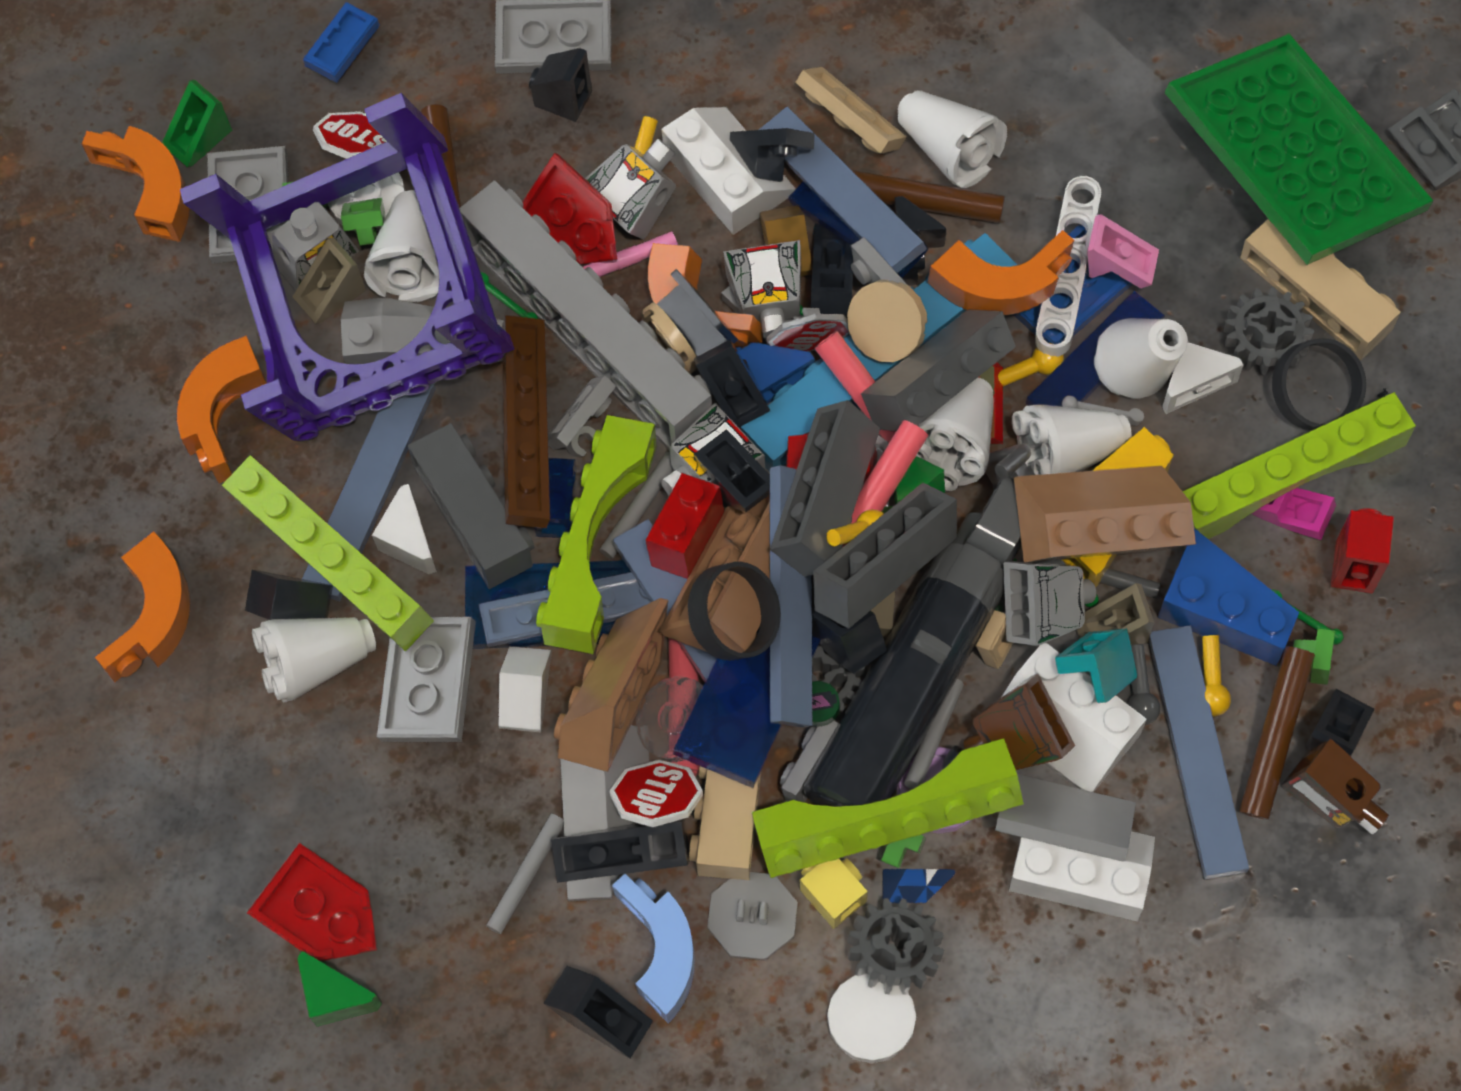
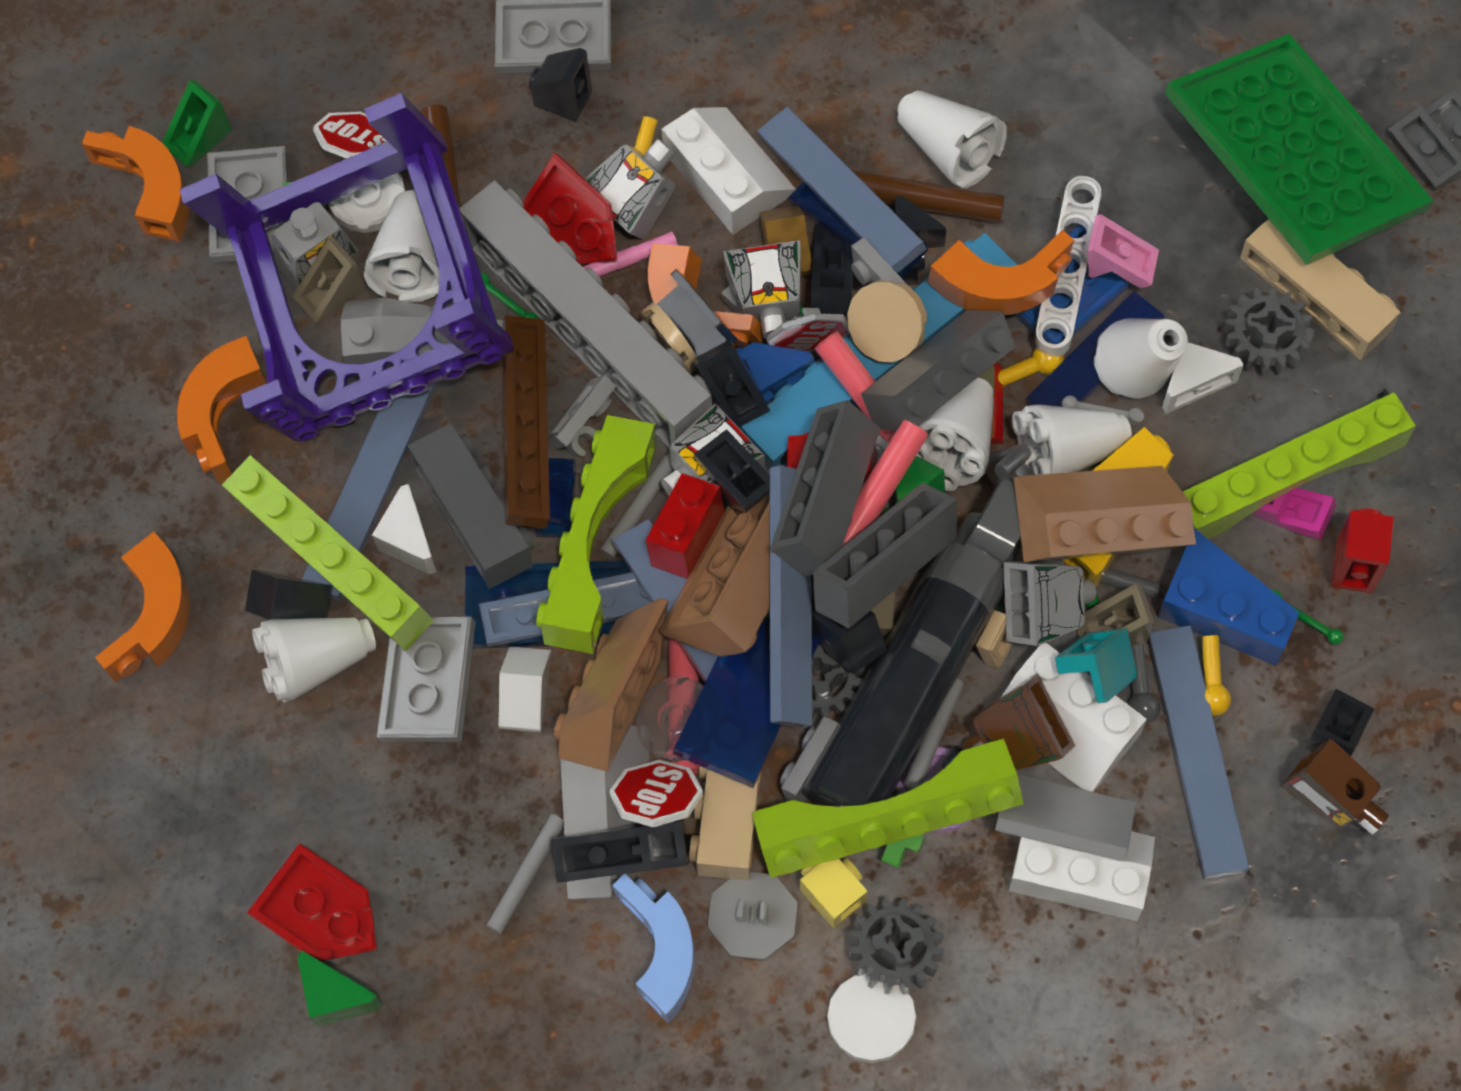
blue plate [303,2,380,83] -> none
bright green tile [341,198,385,246] -> none
black slope [544,966,653,1059] -> none
black tyre [688,561,781,661] -> none
black slope [730,128,815,182] -> none
tan plate [795,67,907,153] -> none
dark green tile [812,681,840,727] -> none
yellow bar [826,509,884,546] -> none
sticker [883,869,955,903] -> none
reddish brown piece [1239,646,1315,820] -> none
black tyre [1272,338,1366,431] -> none
bright green tile [1293,629,1335,685] -> none

